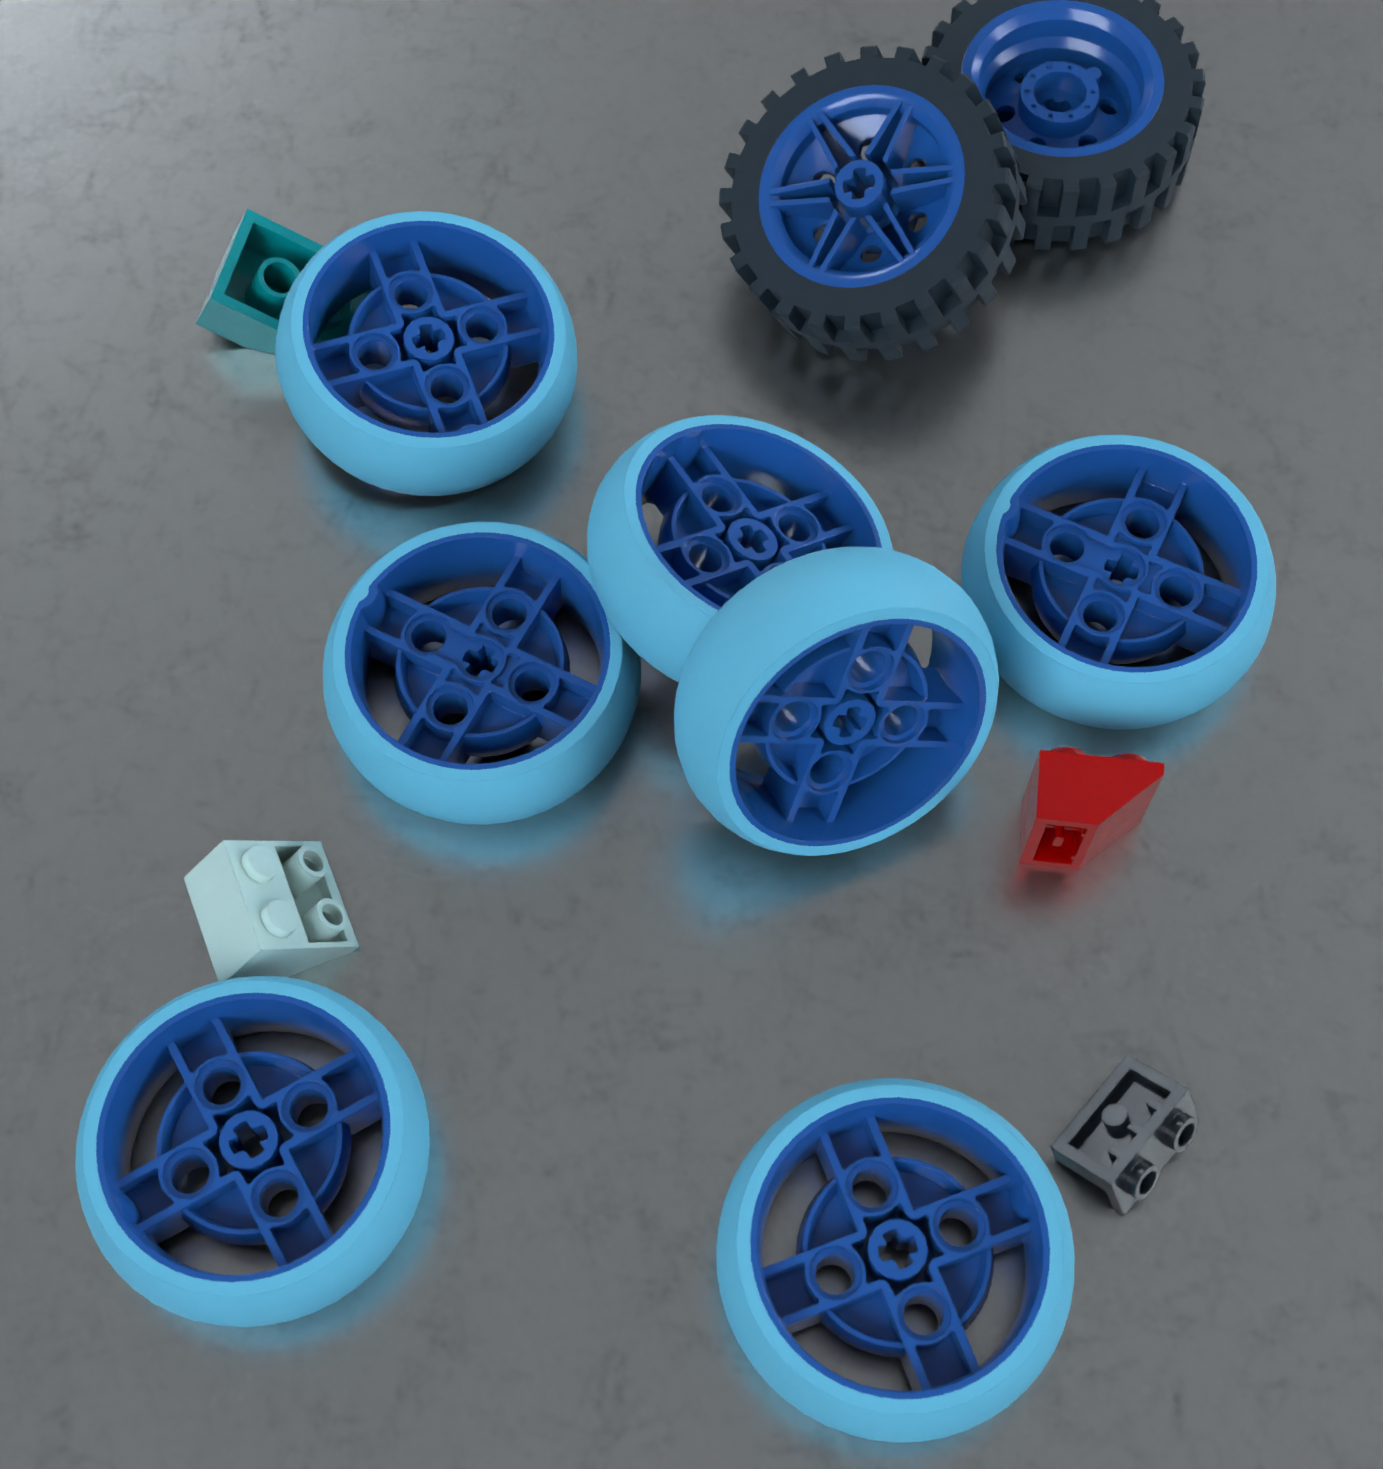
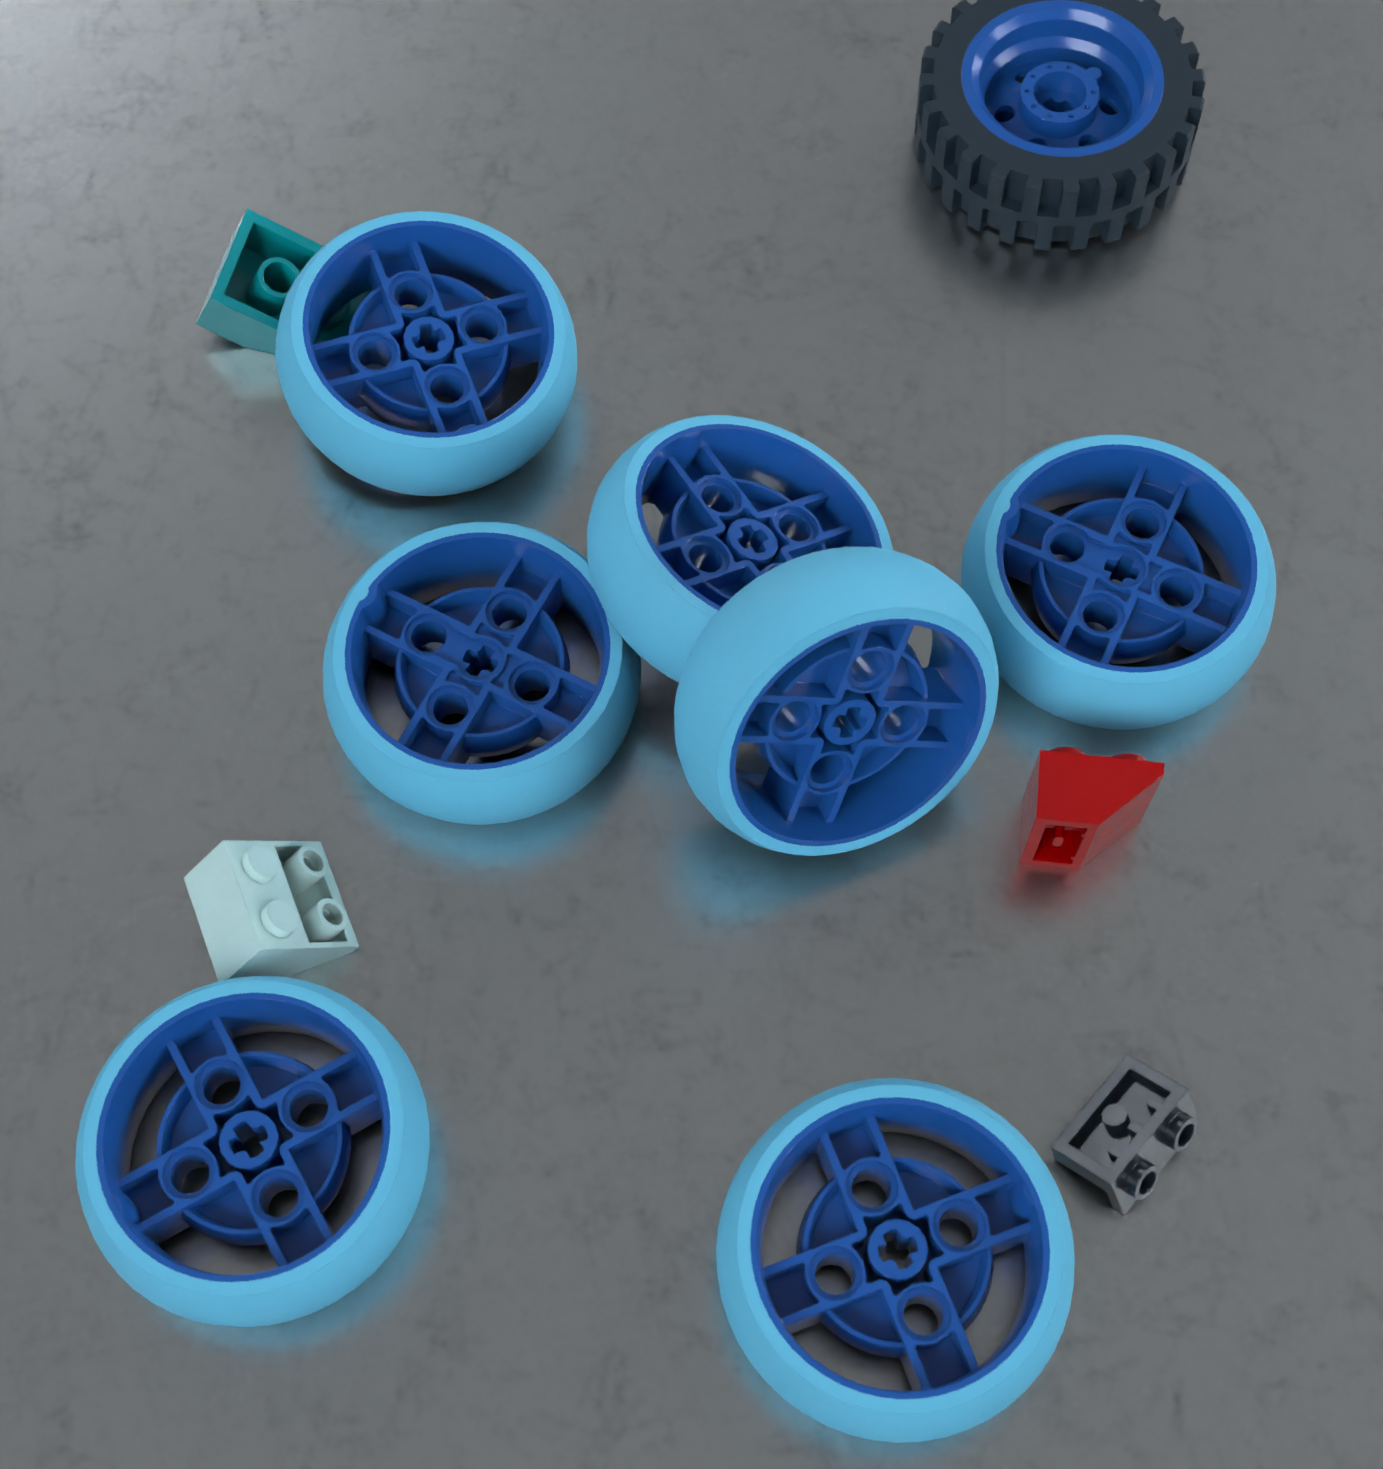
wheel [719,45,1027,361] -> none

